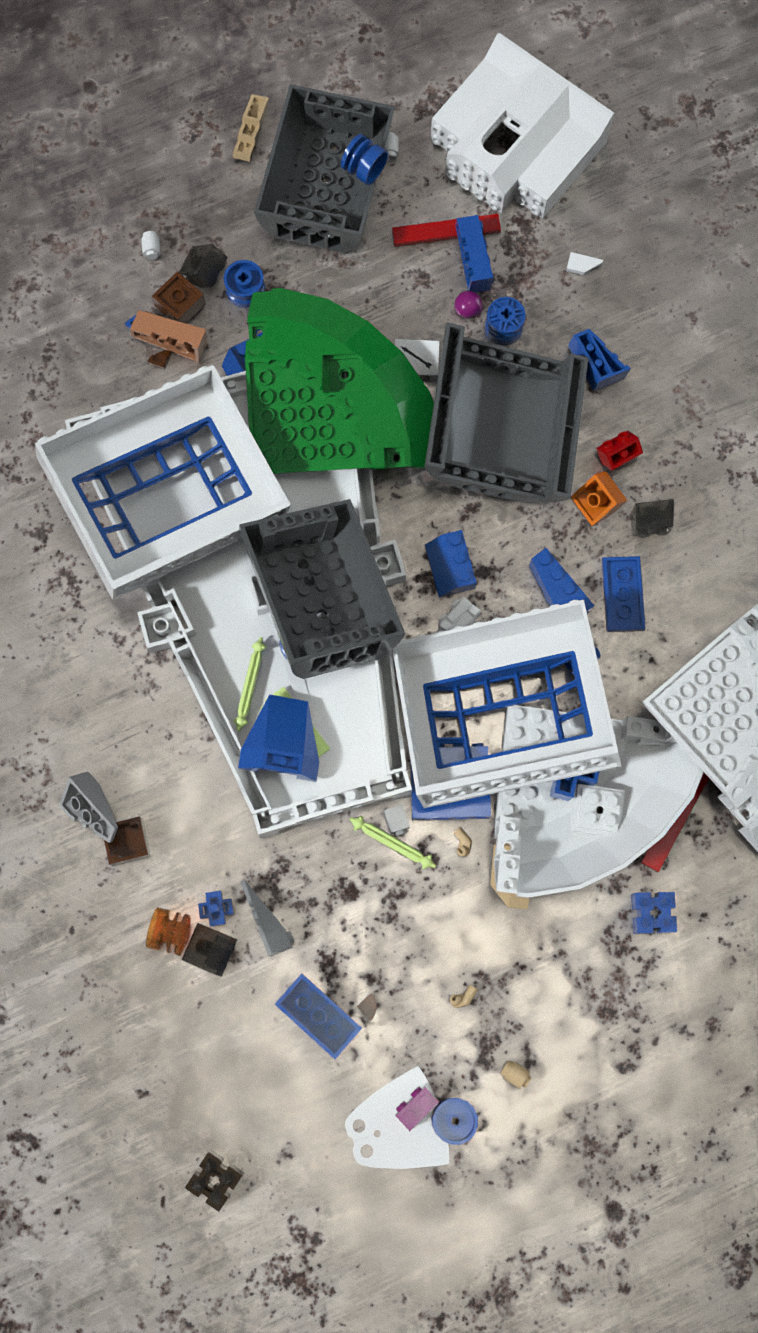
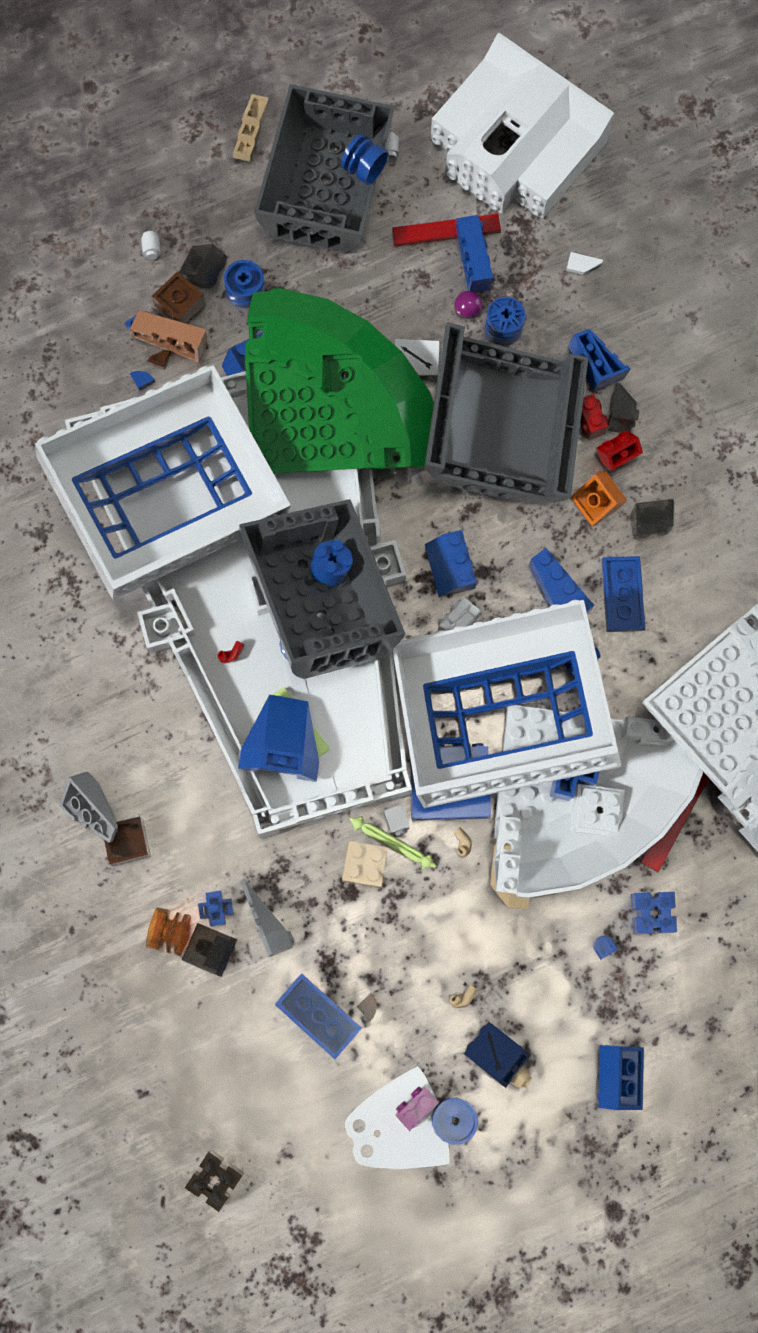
yellowish green wheel [233,637,266,731] -> none
none -> blue tile [130,371,155,390]
none -> red arm [217,641,245,663]
none -> blue brick [310,540,353,587]
none -> tan brick [342,841,388,889]
none -> dark blue brick [464,1022,531,1088]
none -> red brick [580,394,609,440]
none -> blue tile [594,936,618,960]
none -> blue slope [598,1045,644,1110]
none -> clear smoke slope [607,382,639,433]

